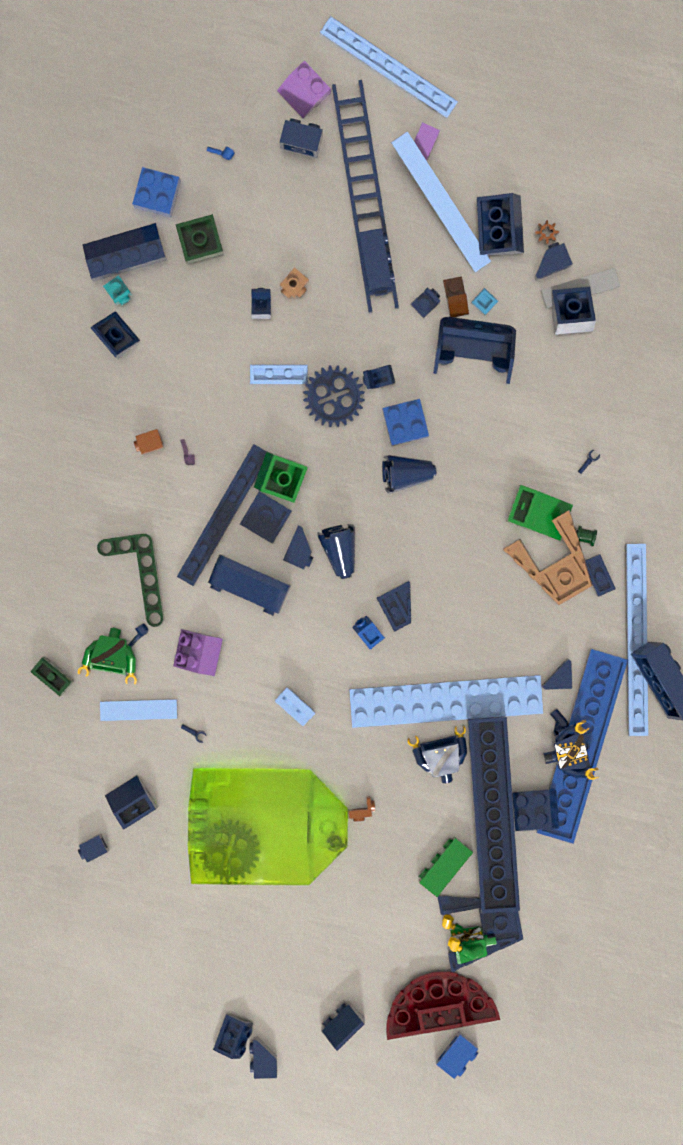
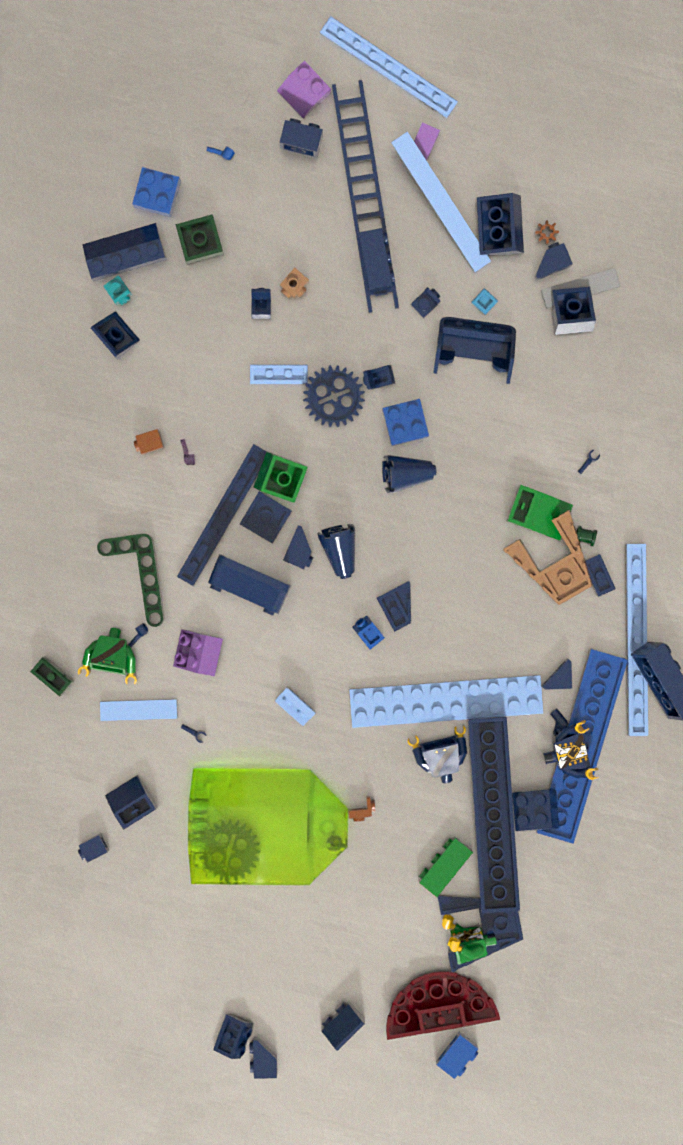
reddish brown slope [443,276,469,317] -> none

